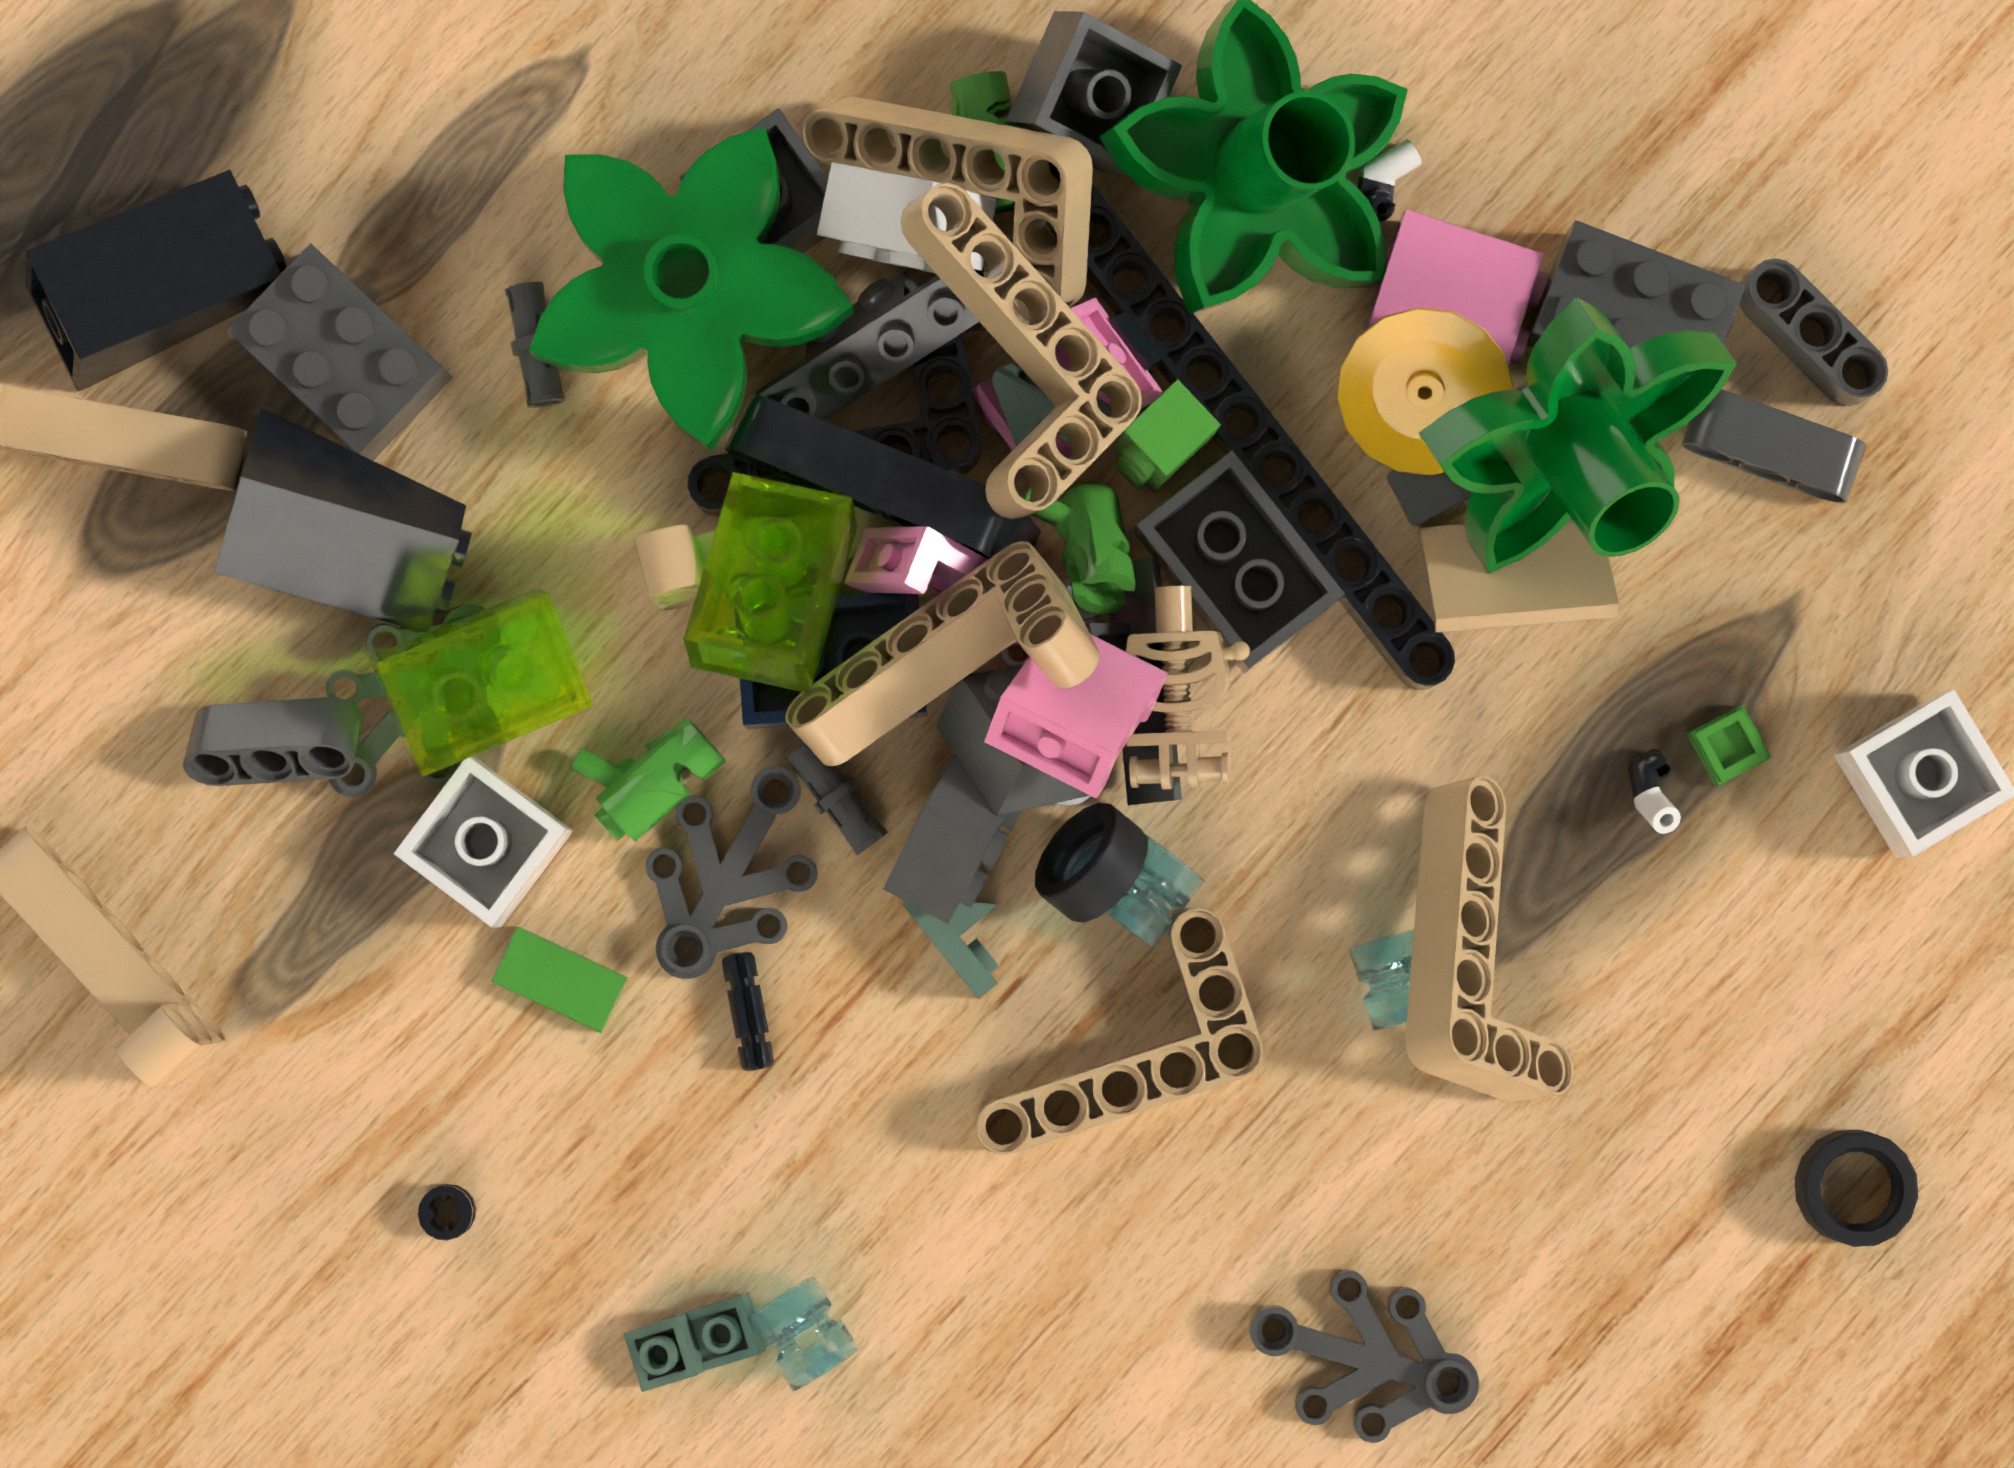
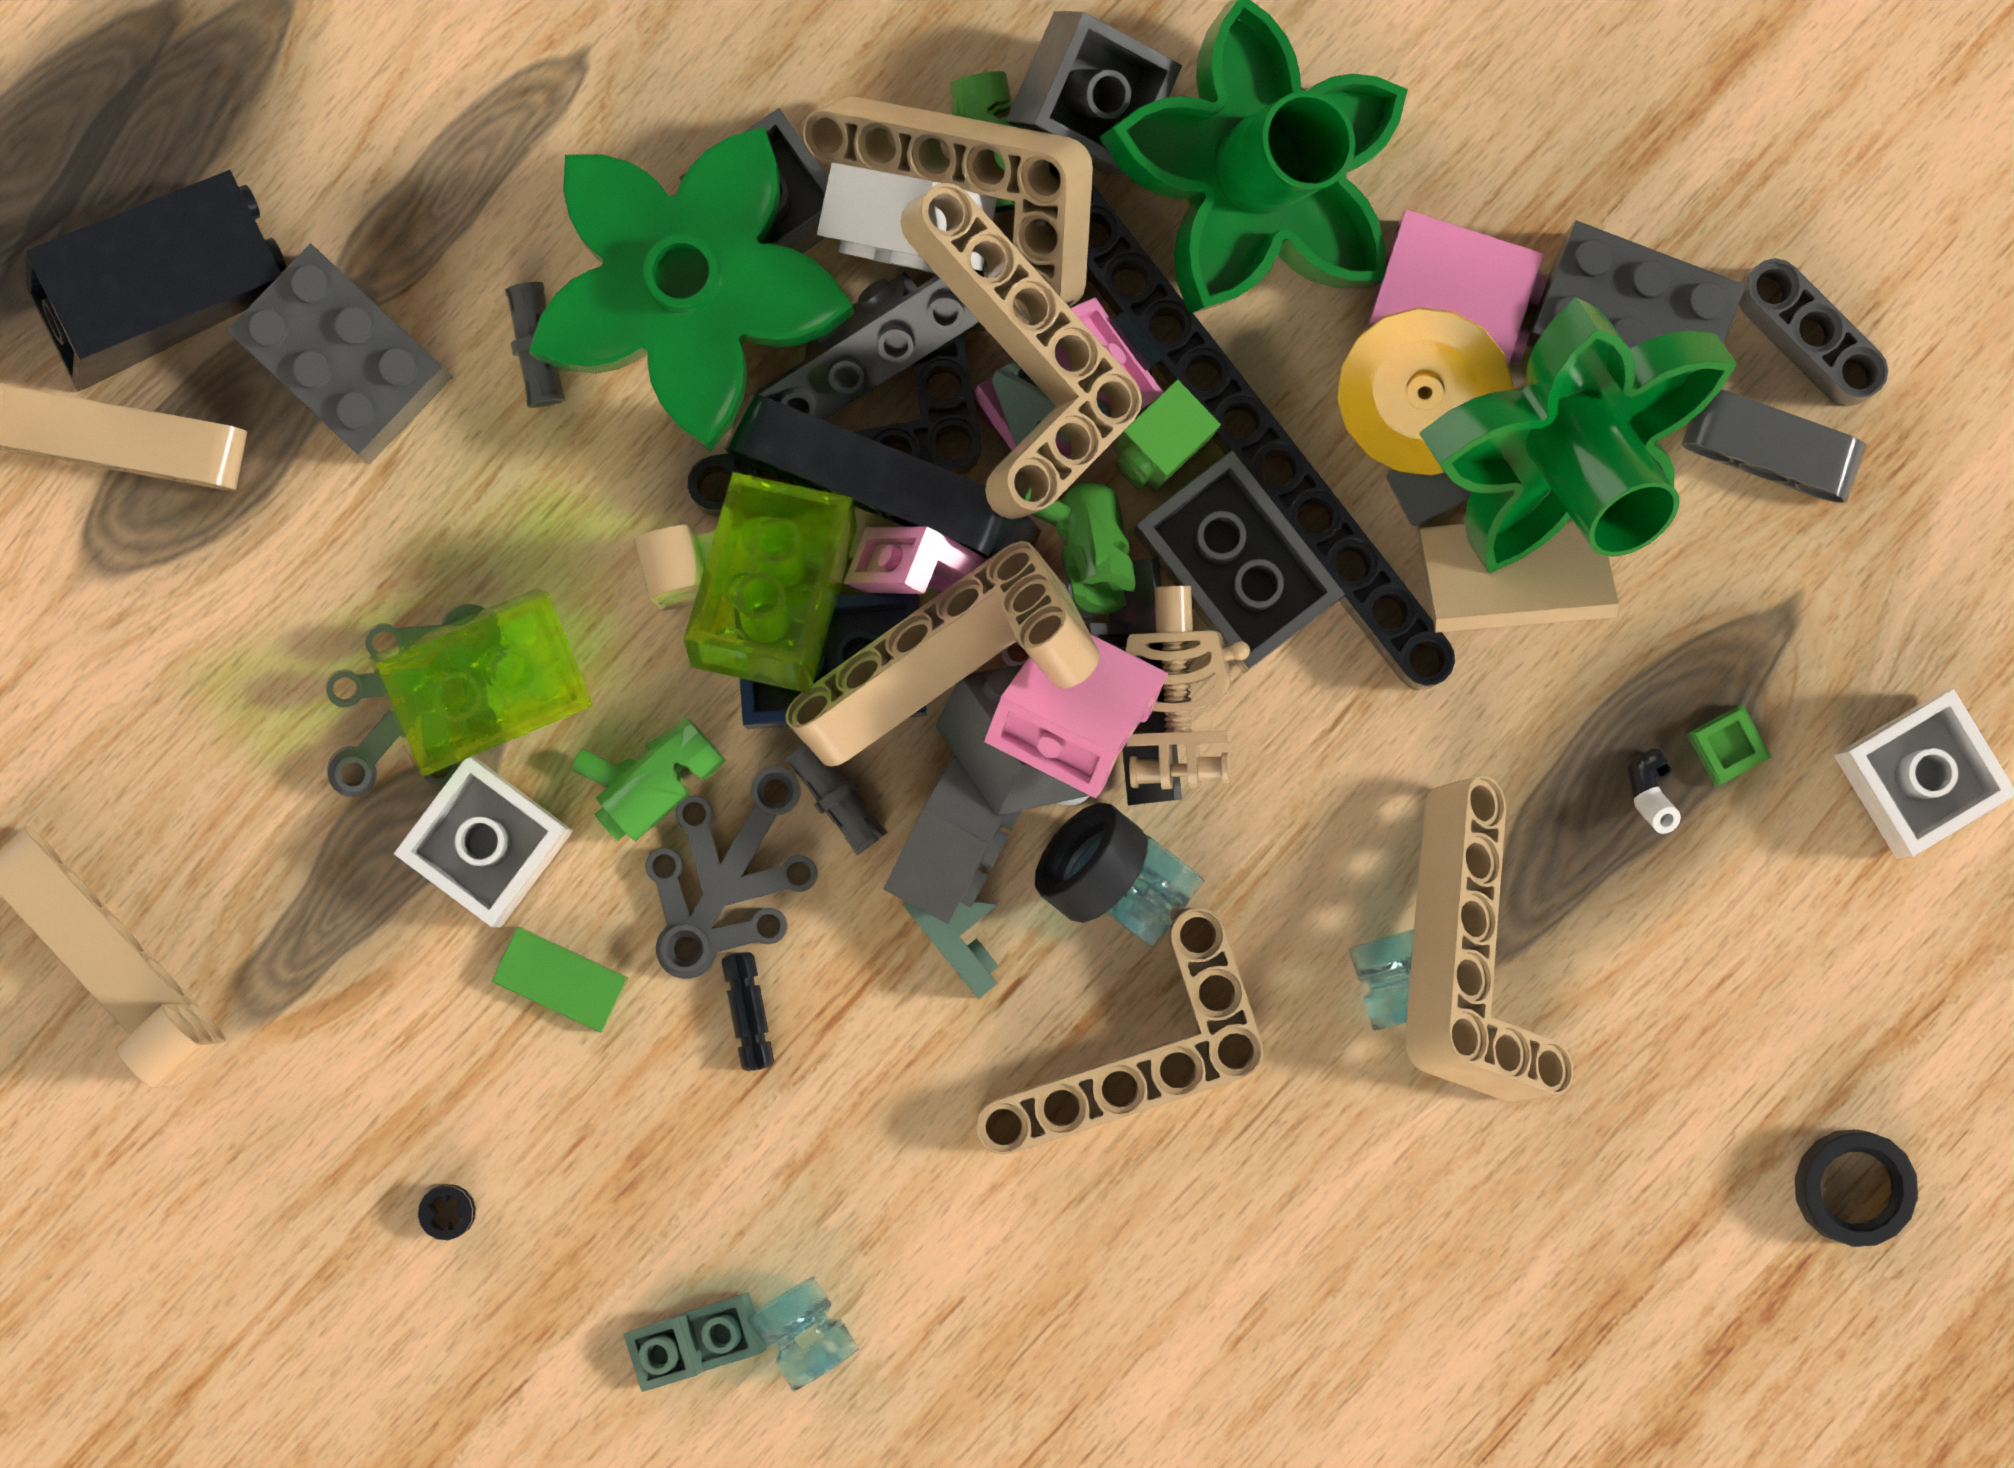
dark grey beam [183,697,364,786] -> none
slope [213,409,472,634] -> none
dark grey plant [1249,1269,1479,1443] -> none
white arm [1357,139,1422,222] -> none

